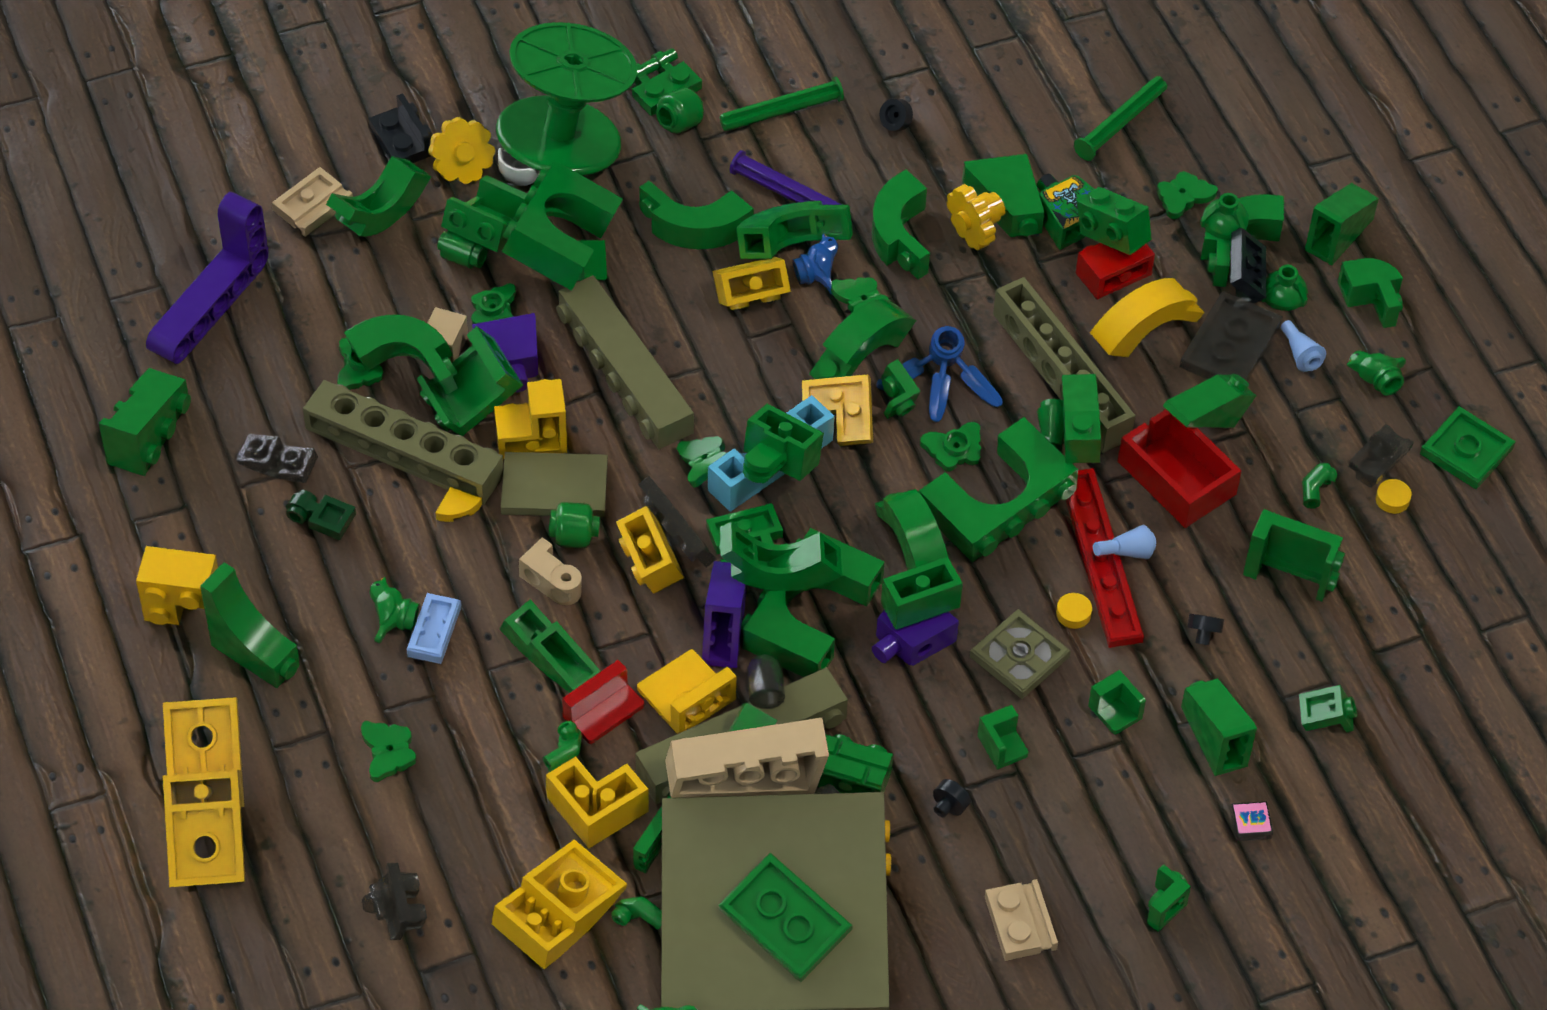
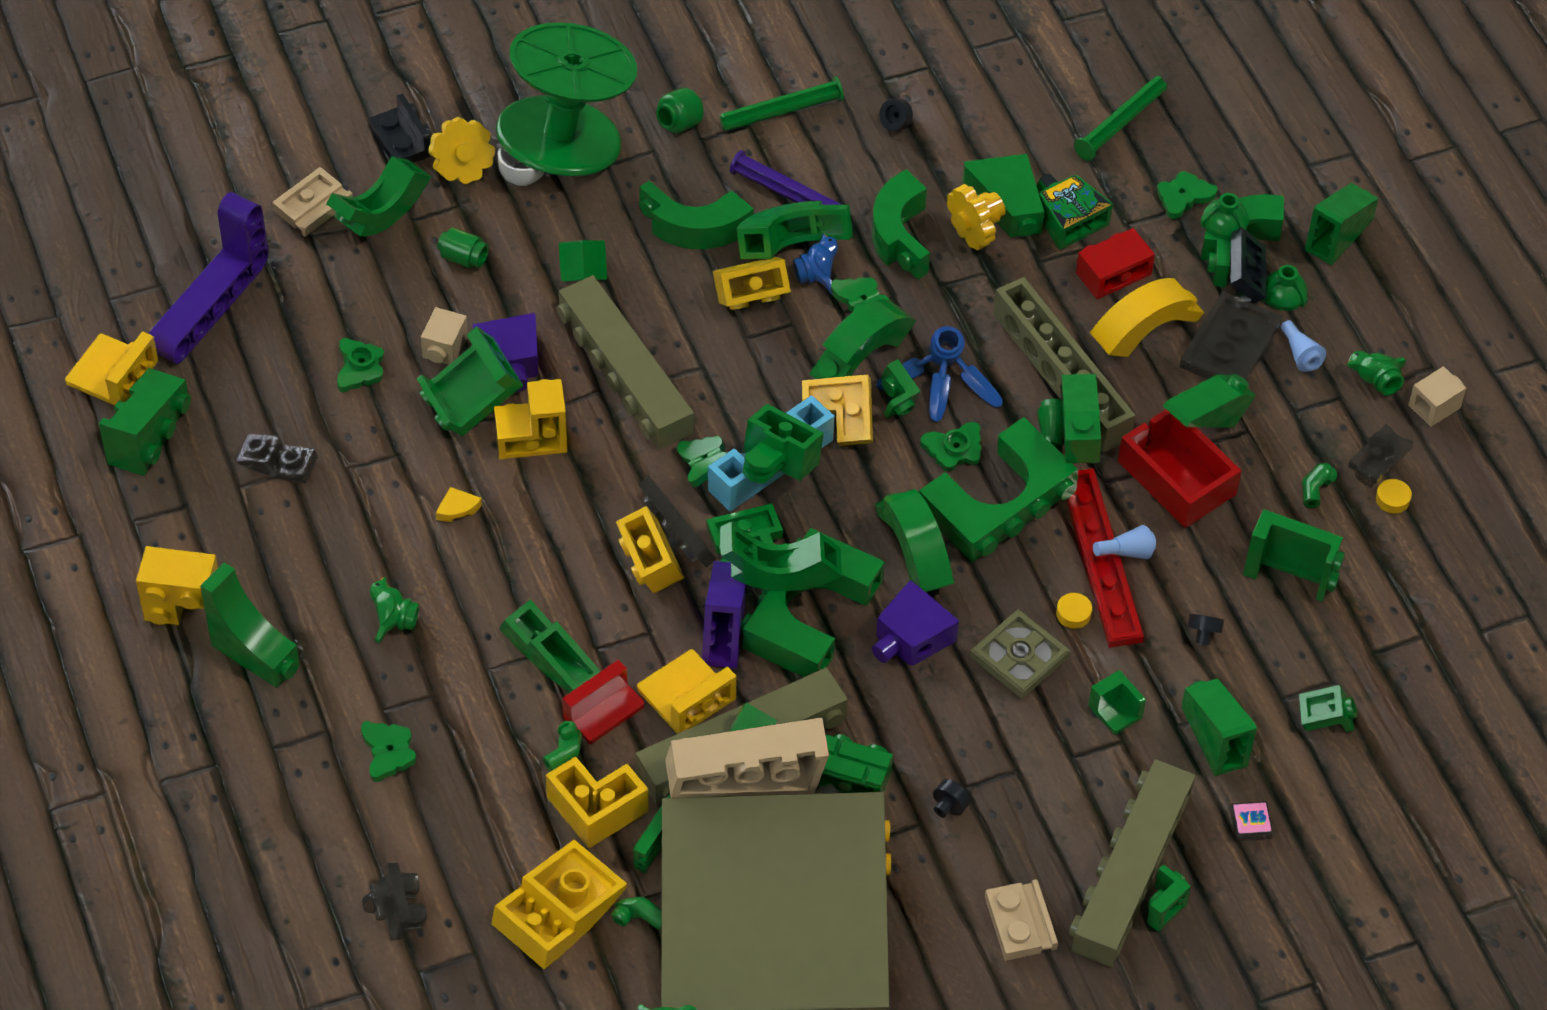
yellow bracket [163,697,245,887] -> none
dark green plate [286,490,356,540] -> none
olive brick [303,380,504,506] -> none
green arch [344,315,458,395] -> none
light blue plate [407,593,461,664] -> none
green panel [441,175,527,252] -> none
green animal [471,283,516,324] -> none
olive tile [501,452,608,517] -> none
green arch [502,160,623,291] -> none
tan leg [519,537,582,606] -> none
green head [549,502,600,548] -> none
green plate [632,48,702,116] -> none
green tile [718,853,853,982] -> none
clear smoke cylinder [745,654,785,709] -> none
green brick [881,556,963,630] -> none
green panel [977,705,1028,770] -> none
green brick [1077,187,1152,255] -> none
green brick [1337,258,1403,328] -> none
green tile [1420,406,1516,490] -> none
none -> yellow bracket [65,331,158,405]
none -> olive brick [1069,759,1196,968]
none -> tan brick [1408,366,1466,427]

